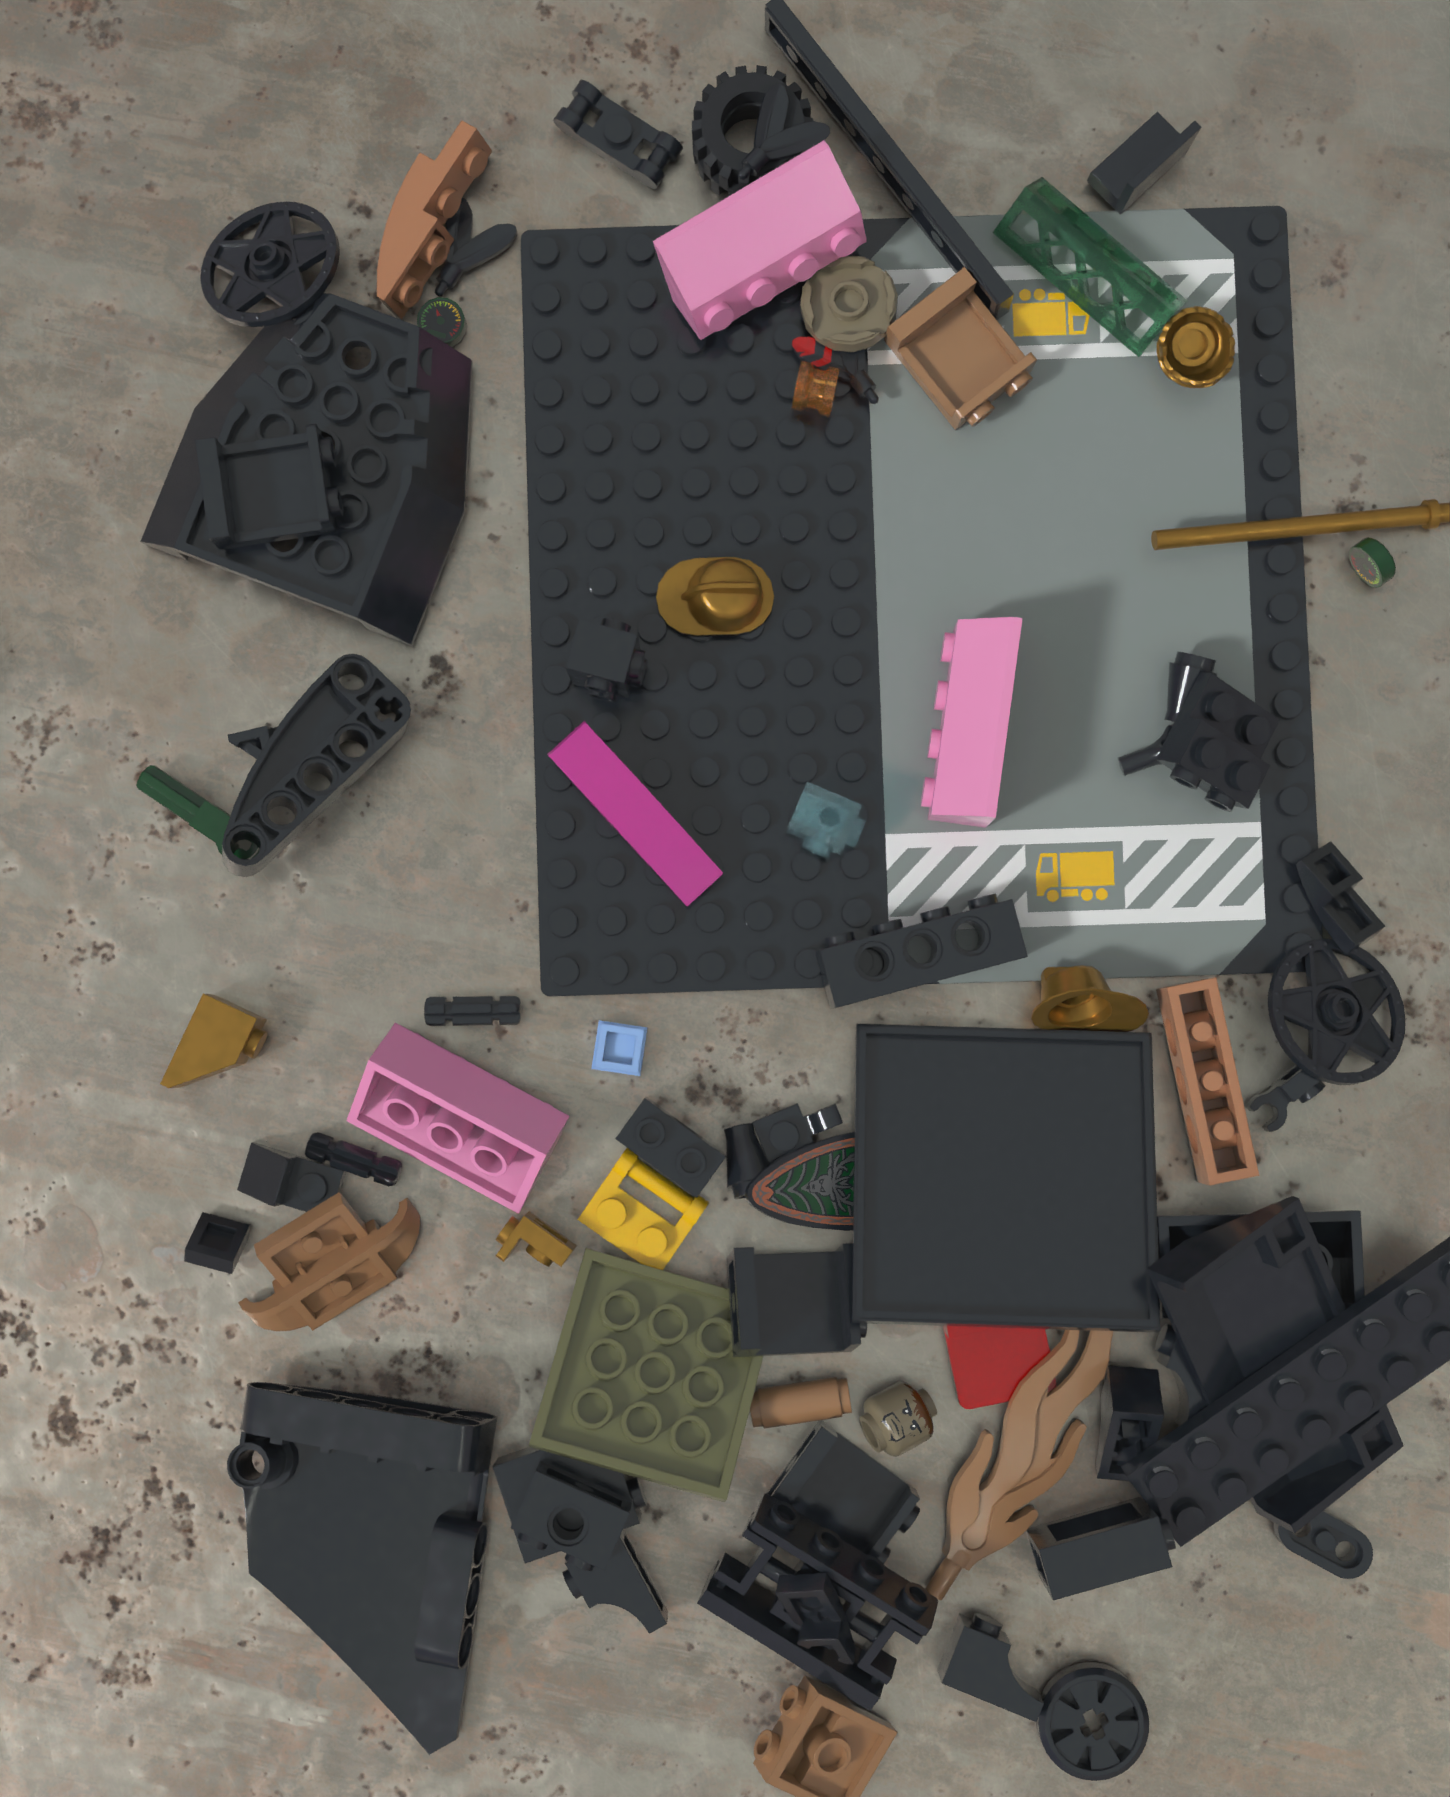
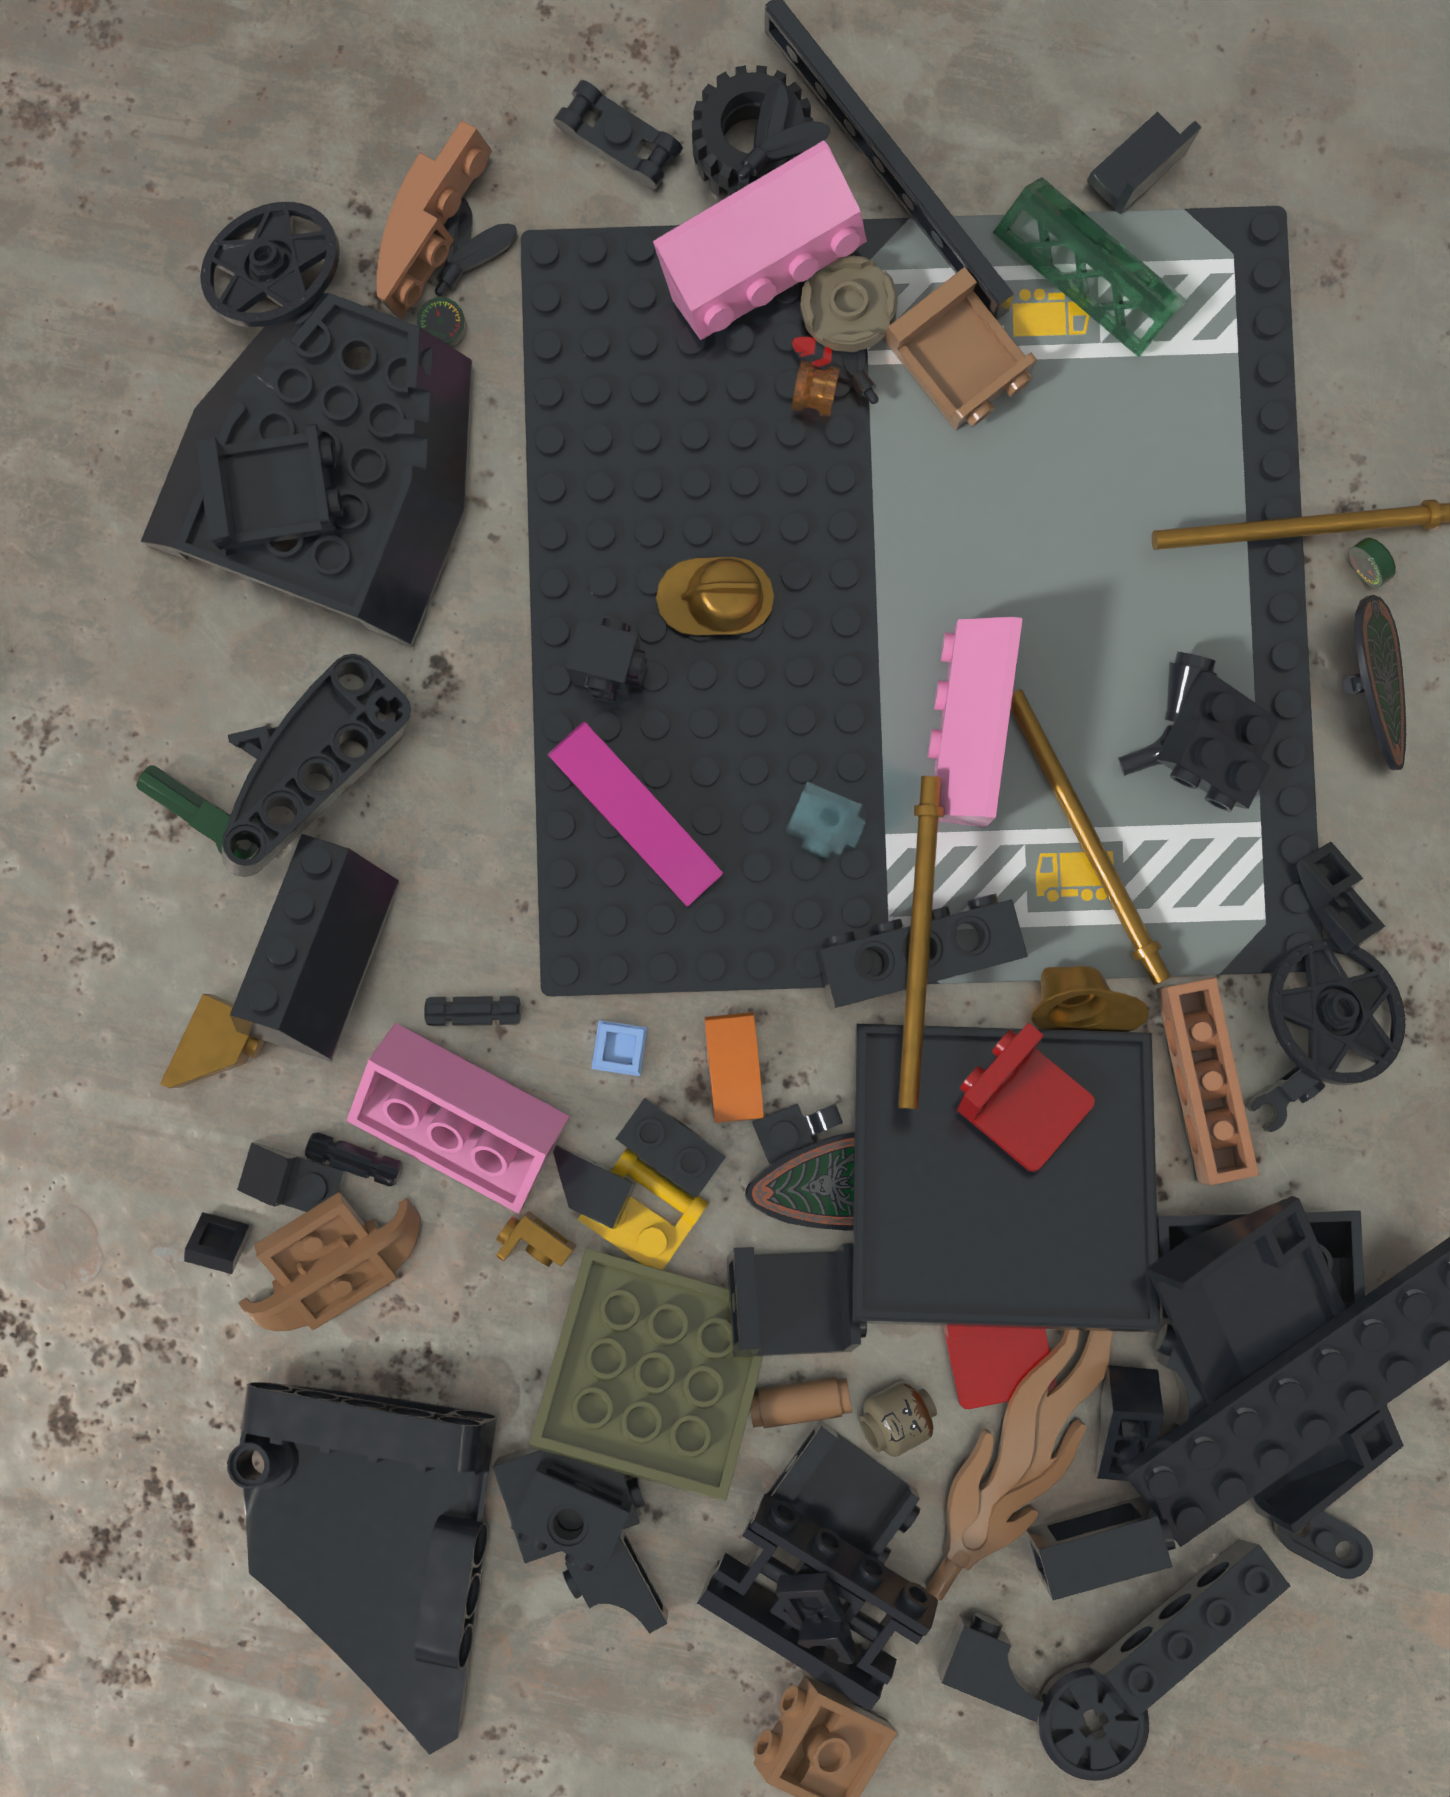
black cone [724,1123,769,1199] -> none
pearl gold hair [1157,306,1235,388] -> none
none -> black slope [230,834,399,1062]
none -> black slope [553,1145,636,1229]
none -> orange slope [704,1012,764,1123]
none -> pearl gold bar [898,776,944,1109]
none -> red bracket [957,1022,1095,1172]
none -> pearl gold bar [1010,689,1171,986]
none -> black brick [1089,1539,1291,1718]
none -> shield [1342,595,1406,771]

